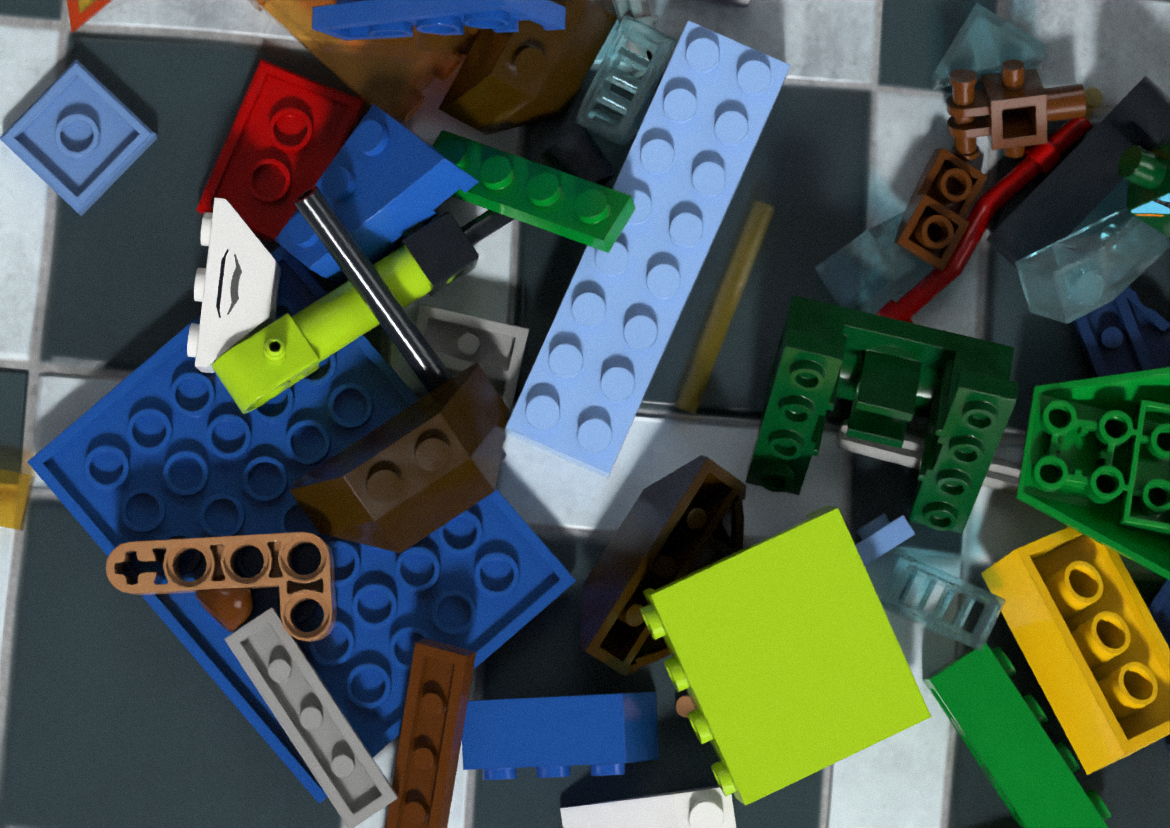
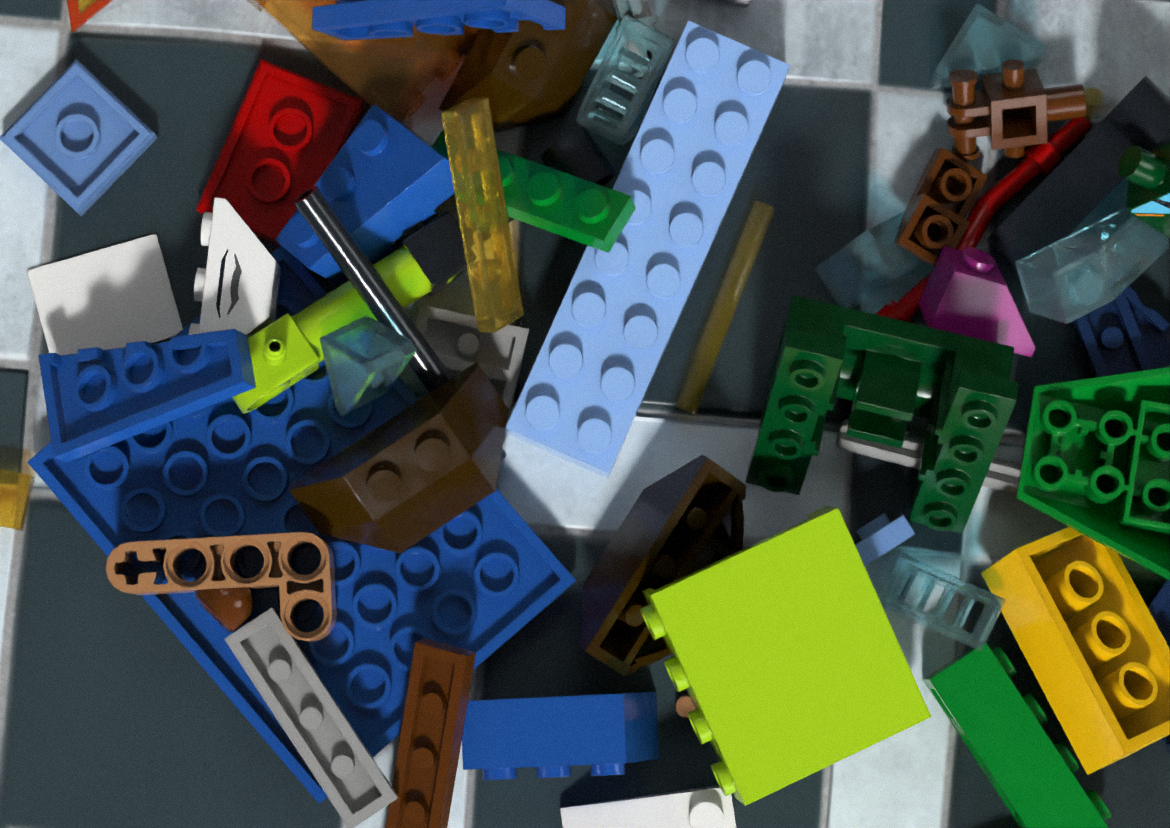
none -> white sticker [27,234,183,356]
none -> blue wing [38,329,256,463]
none -> clear light blue slope [320,315,417,416]
none -> clear yellow tile [441,97,524,333]
none -> magenta slope [918,246,1036,357]

